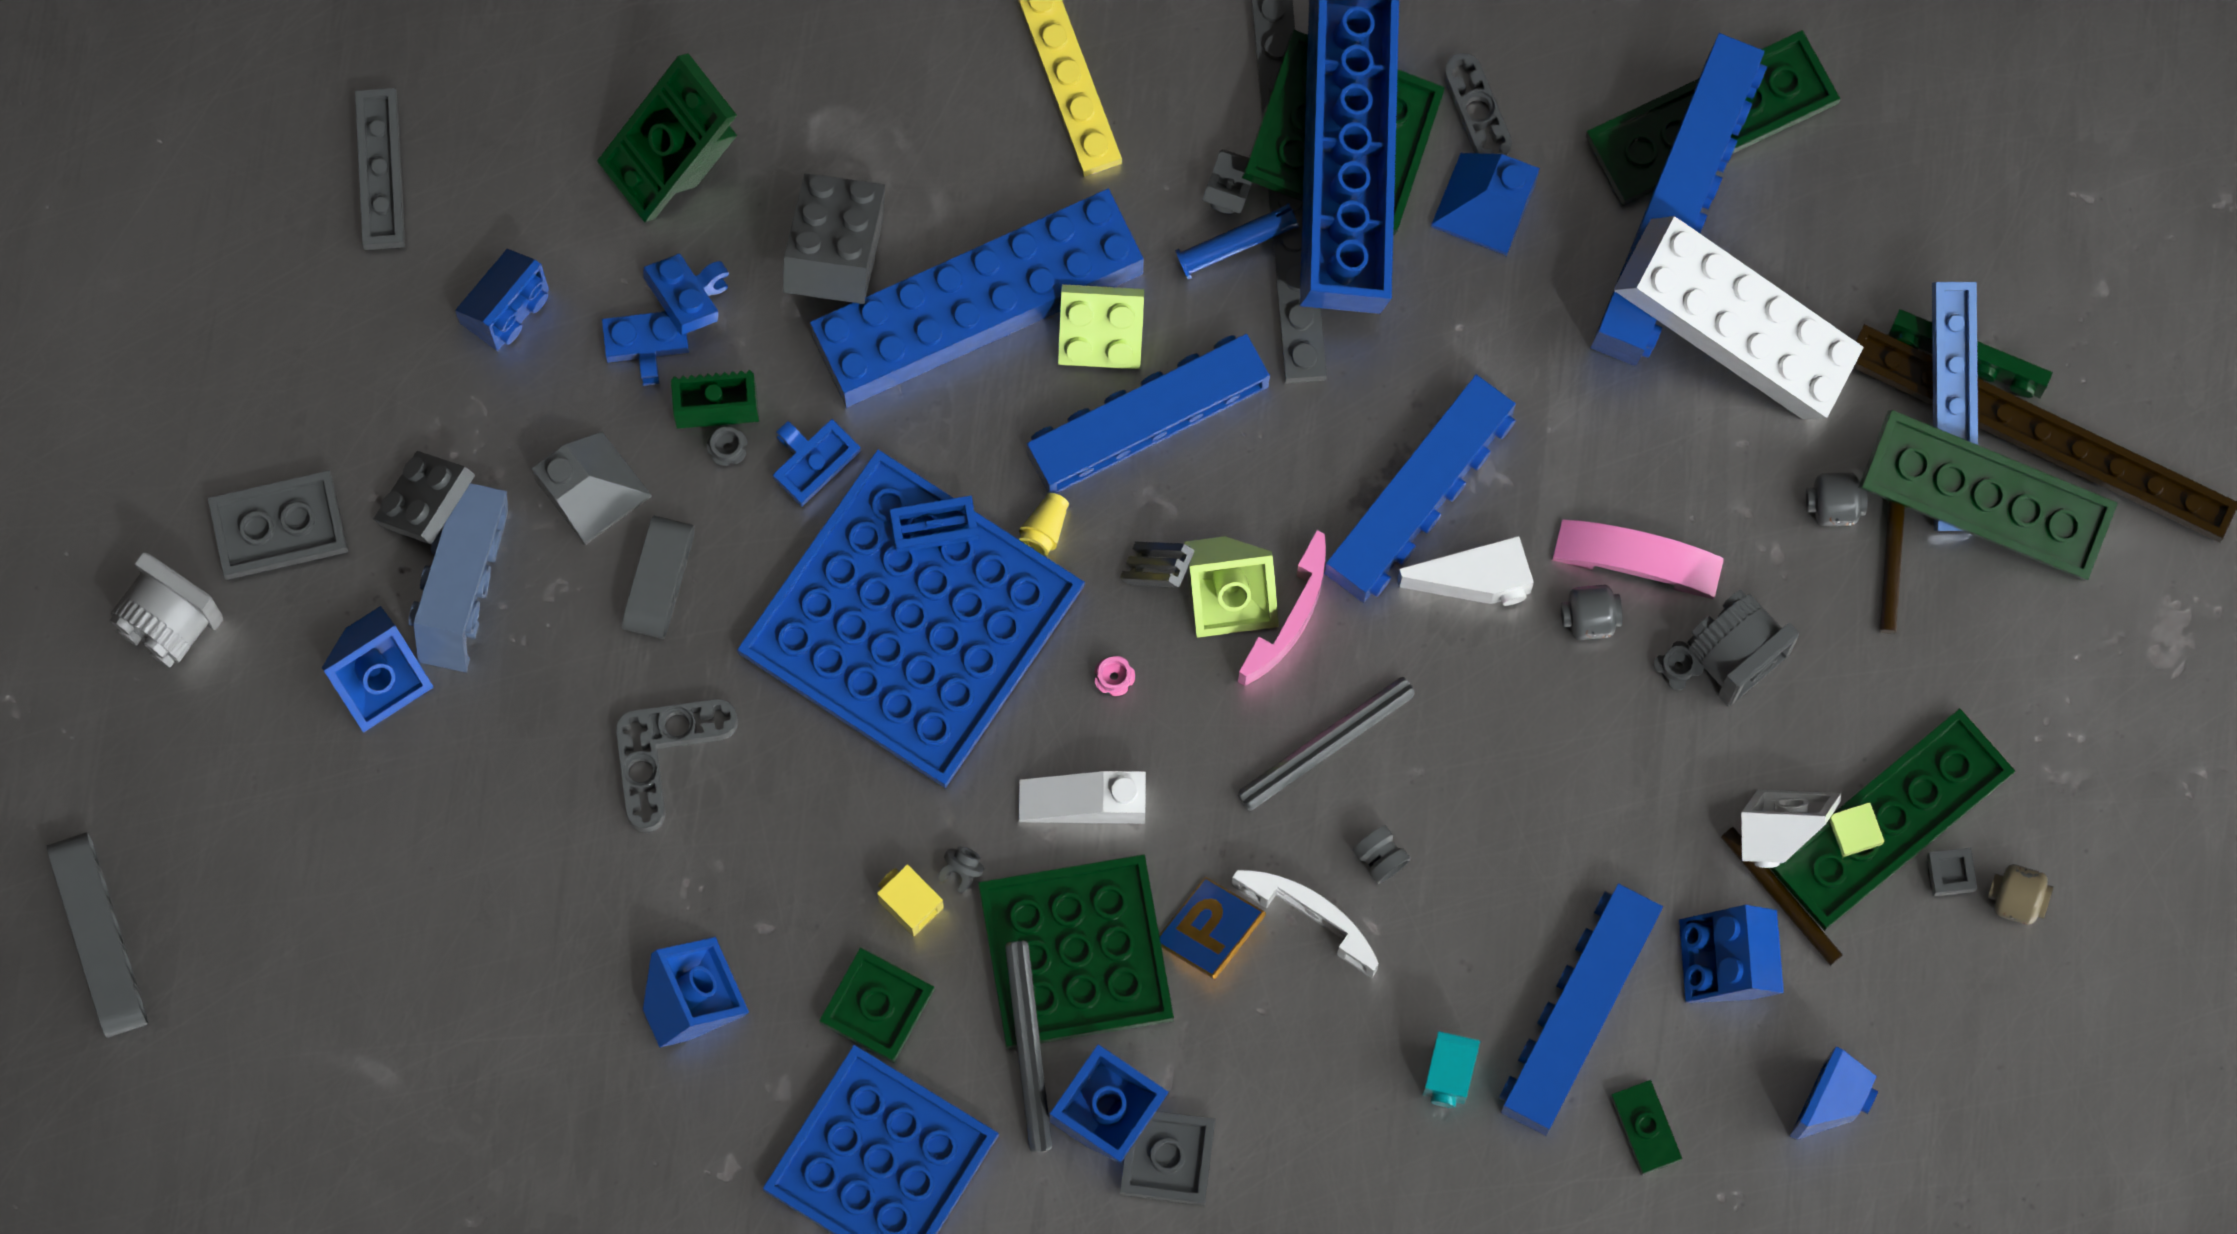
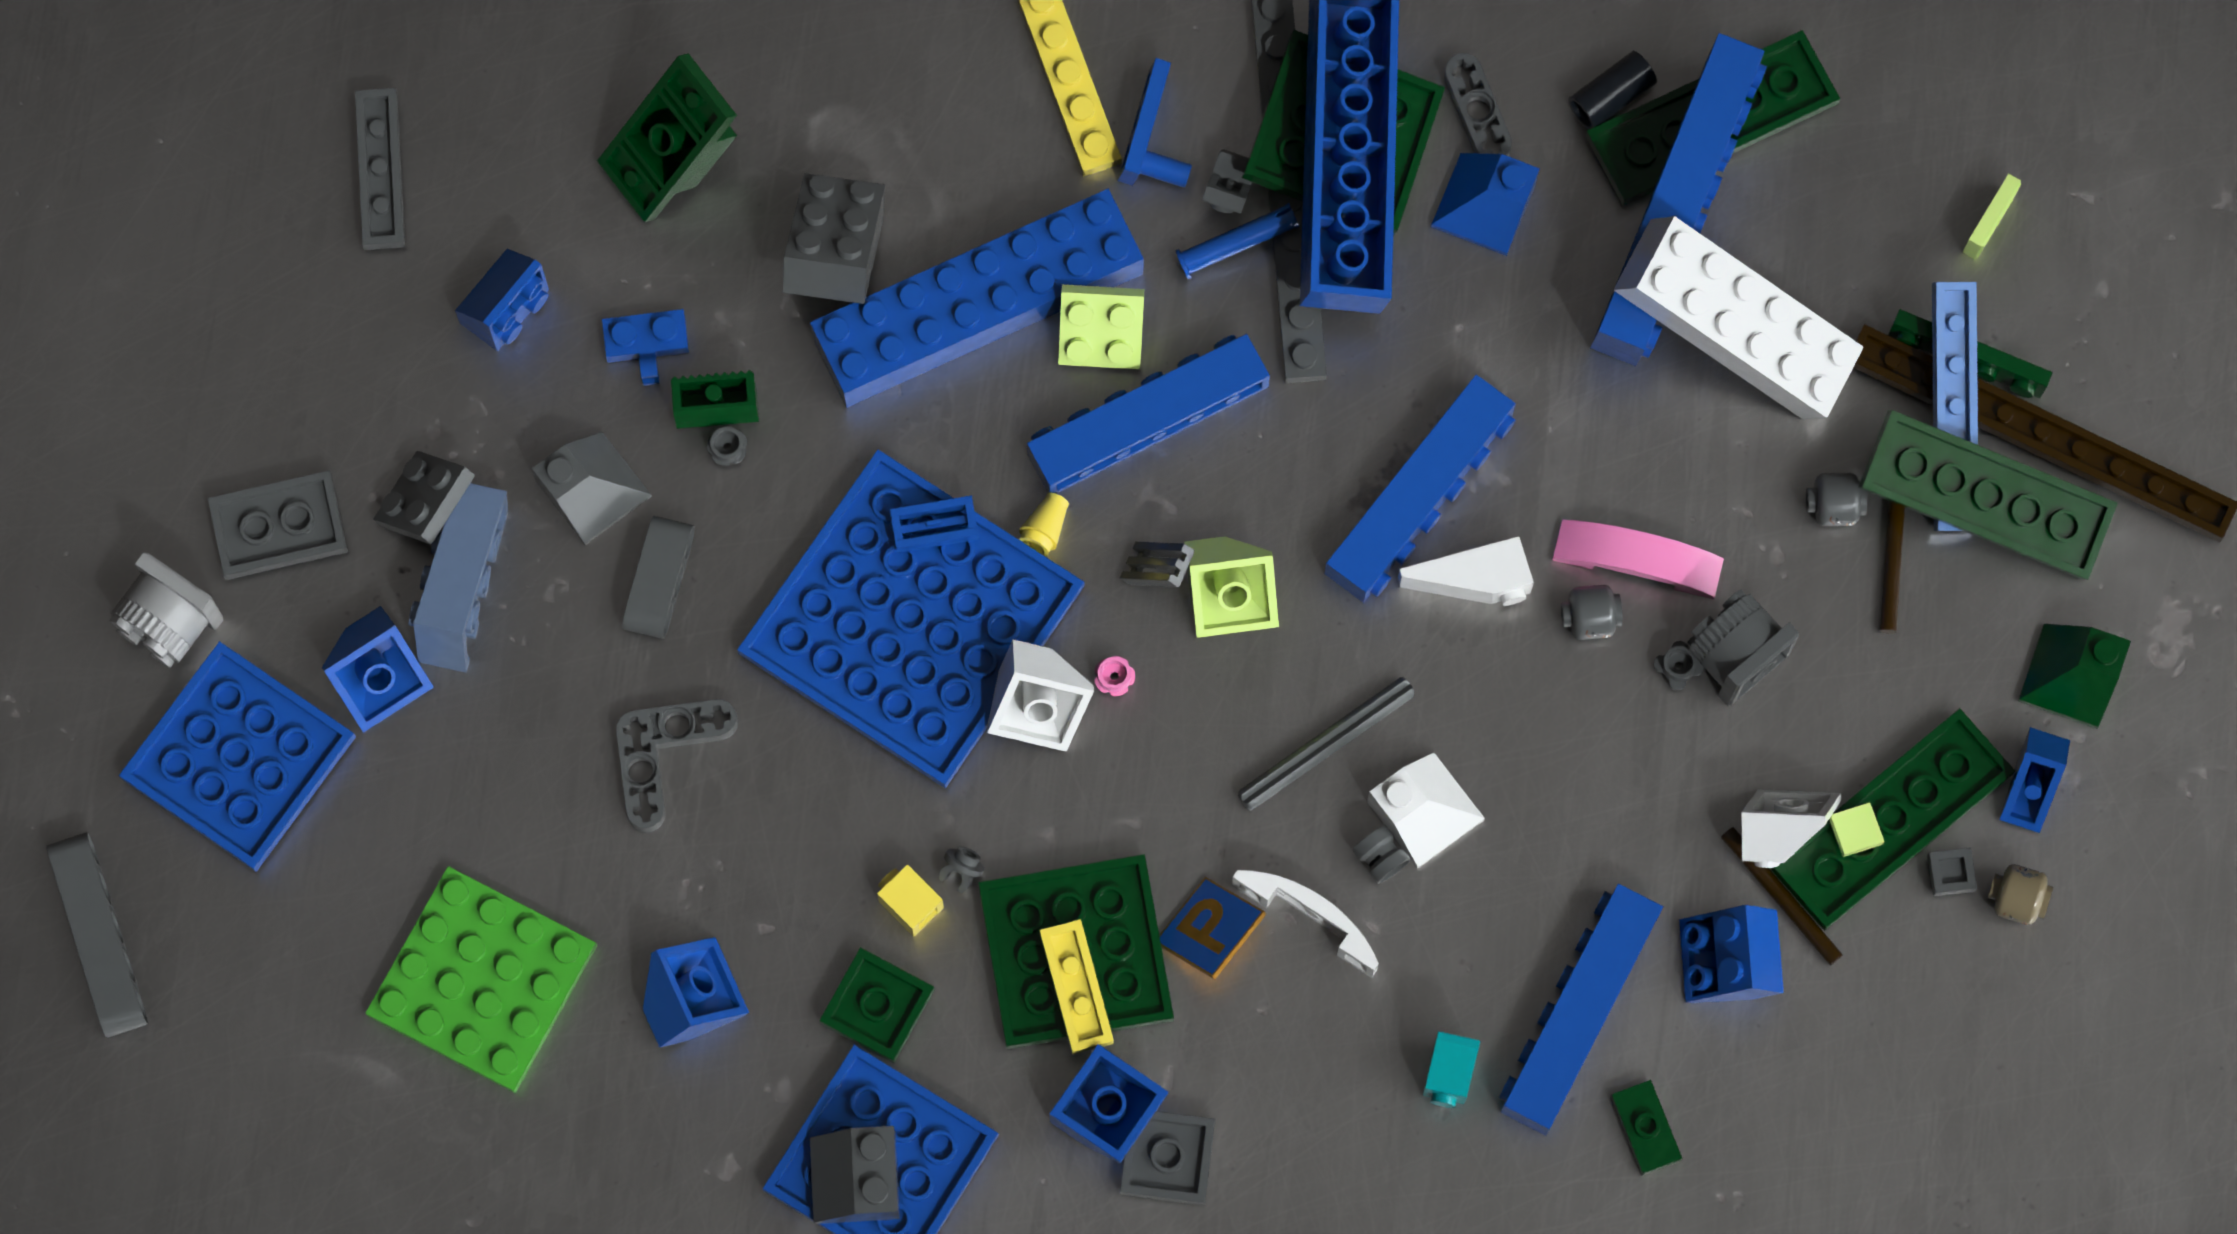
blue plate [643,253,729,335] -> none
blue plate [773,419,861,507] -> none
dark grey axle [1005,940,1052,1152] -> none
white slope [1019,771,1146,824] -> none
bright pink slope [1238,530,1326,686] -> none
slope [1790,1046,1878,1140] -> none
none -> blue plate [119,641,356,872]
none -> bright green plate [365,866,597,1094]
none -> dark grey slope [810,1126,900,1224]
none -> white slope [987,640,1094,752]
none -> light yellow plate [1040,919,1114,1055]
none -> blue piece [1117,58,1192,188]
none -> white slope [1367,753,1485,869]
none -> black pin [1568,51,1657,130]
none -> yellowish green tile [1962,173,2021,260]
none -> blue slope [2000,727,2070,833]
none -> dark green slope [2018,623,2131,729]

